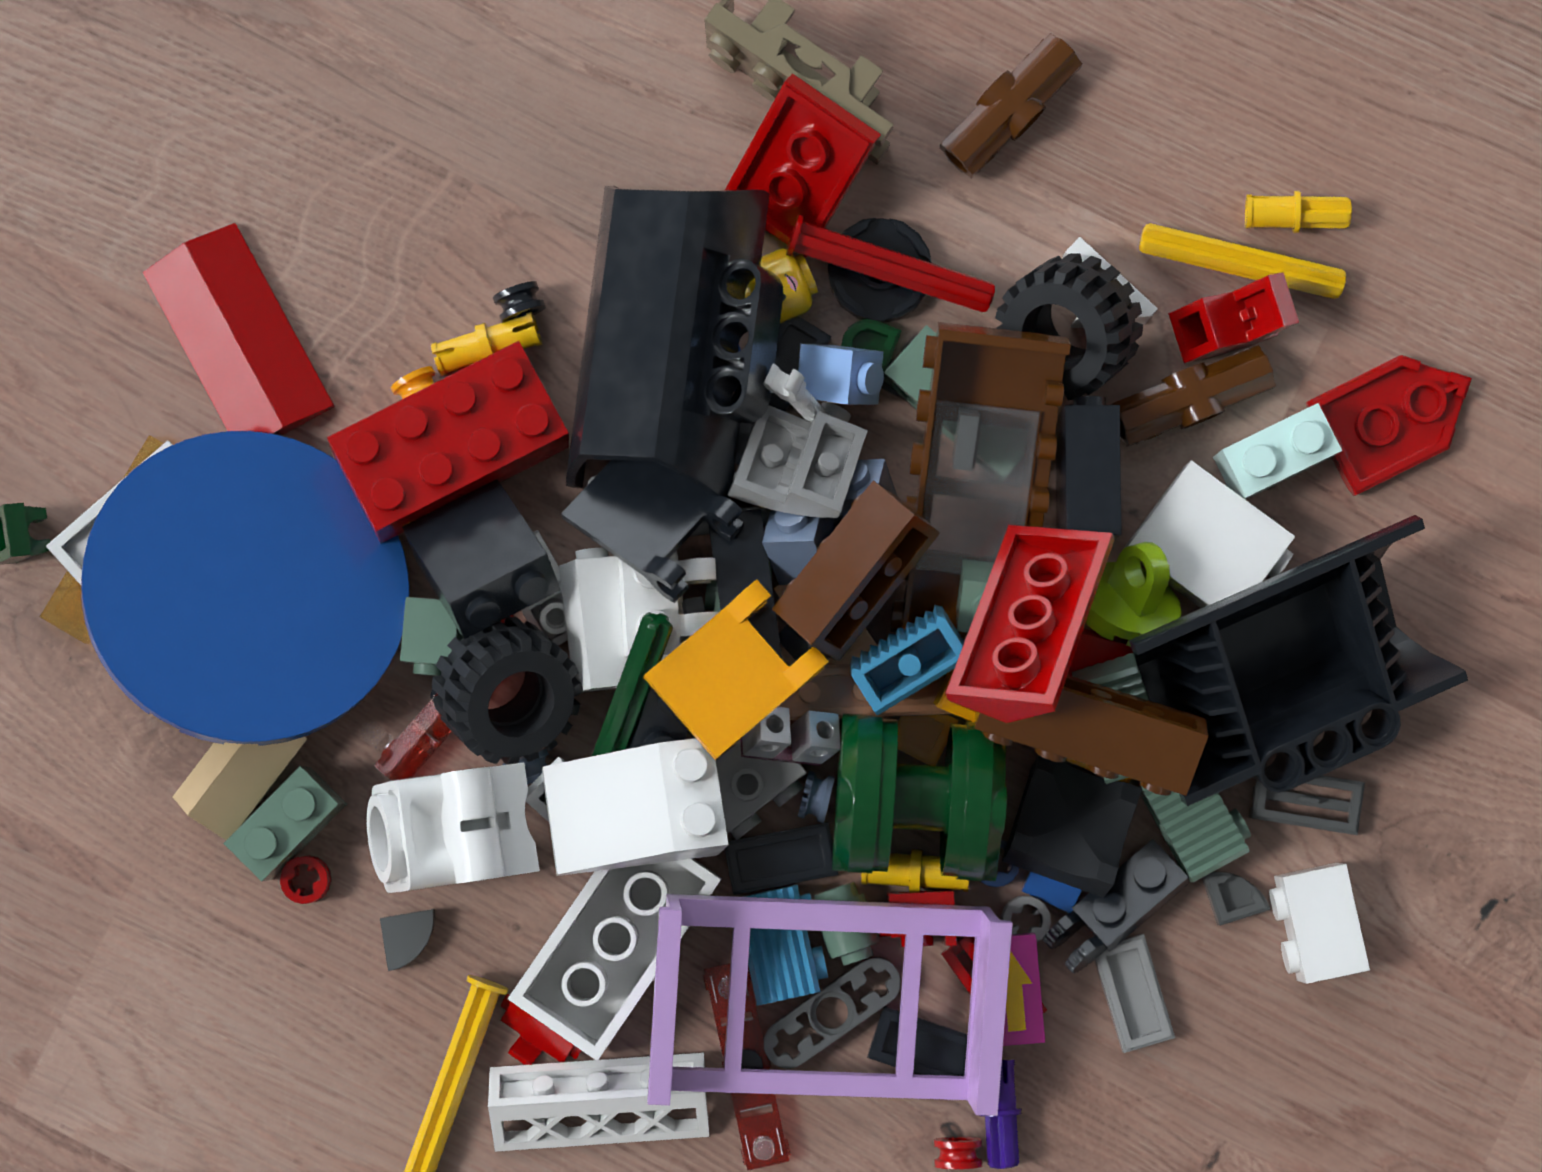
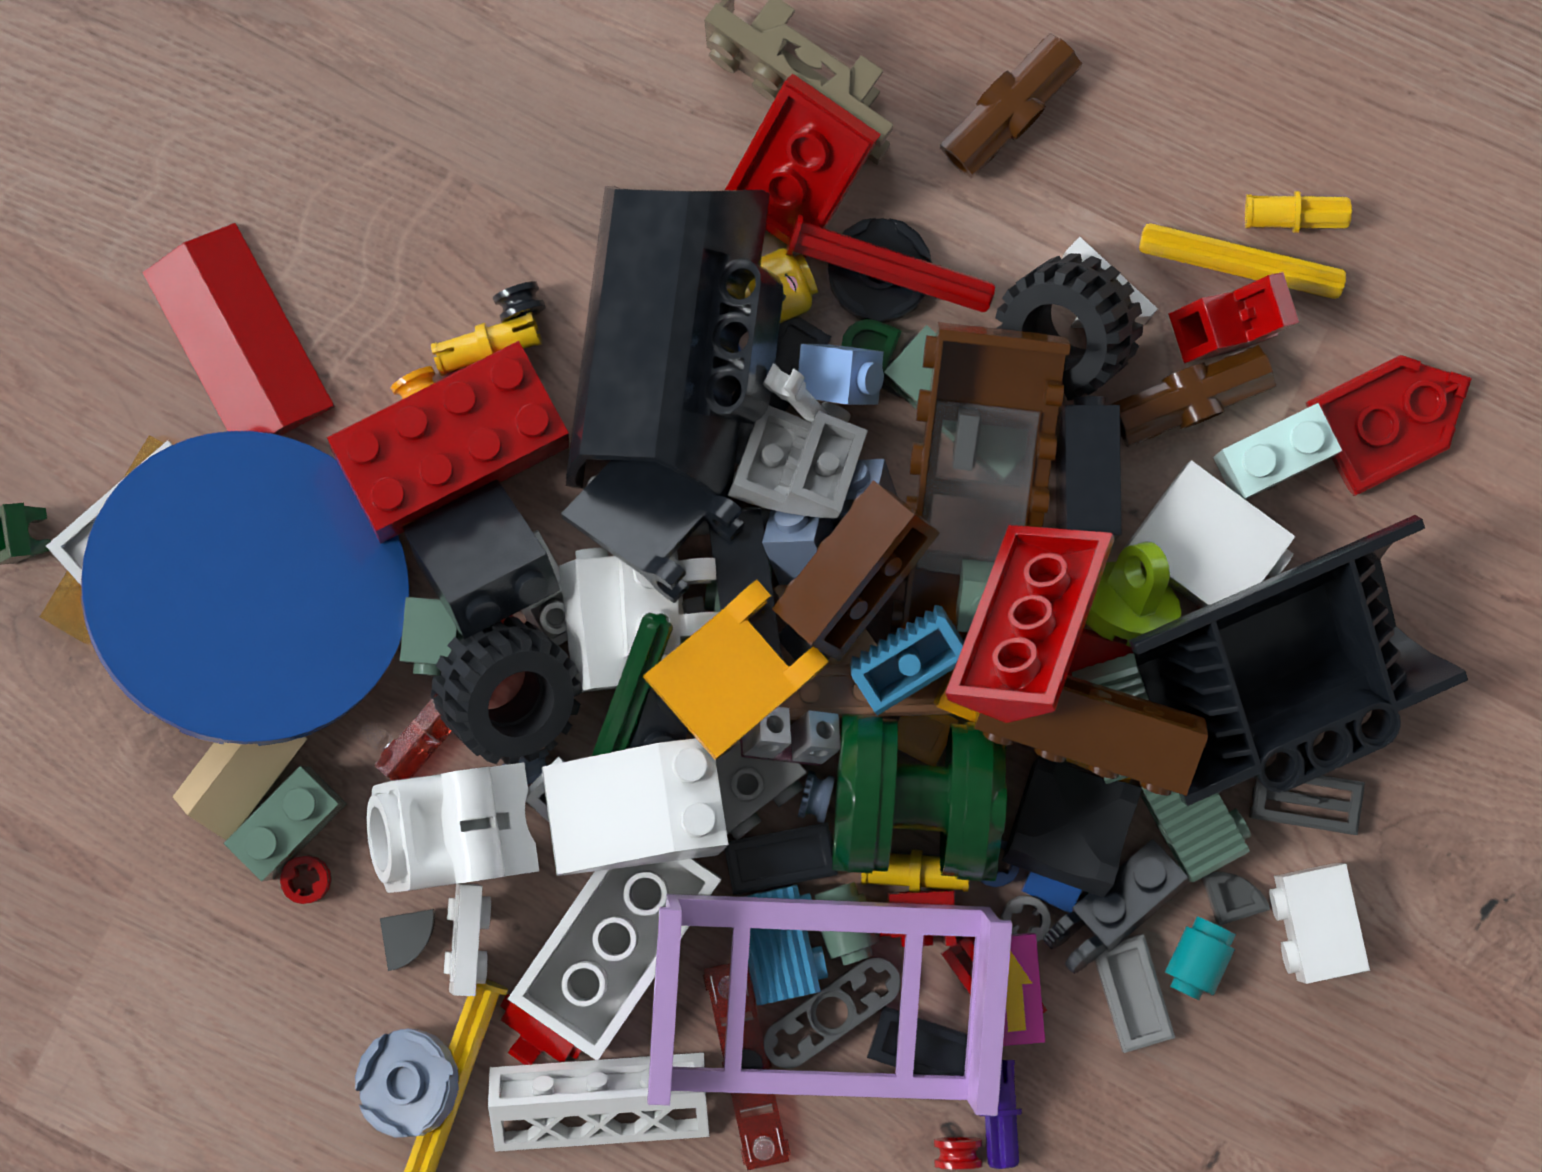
none -> tile [355,1029,459,1138]
none -> white plate [444,883,491,996]
none -> teal brick [1165,916,1236,1000]

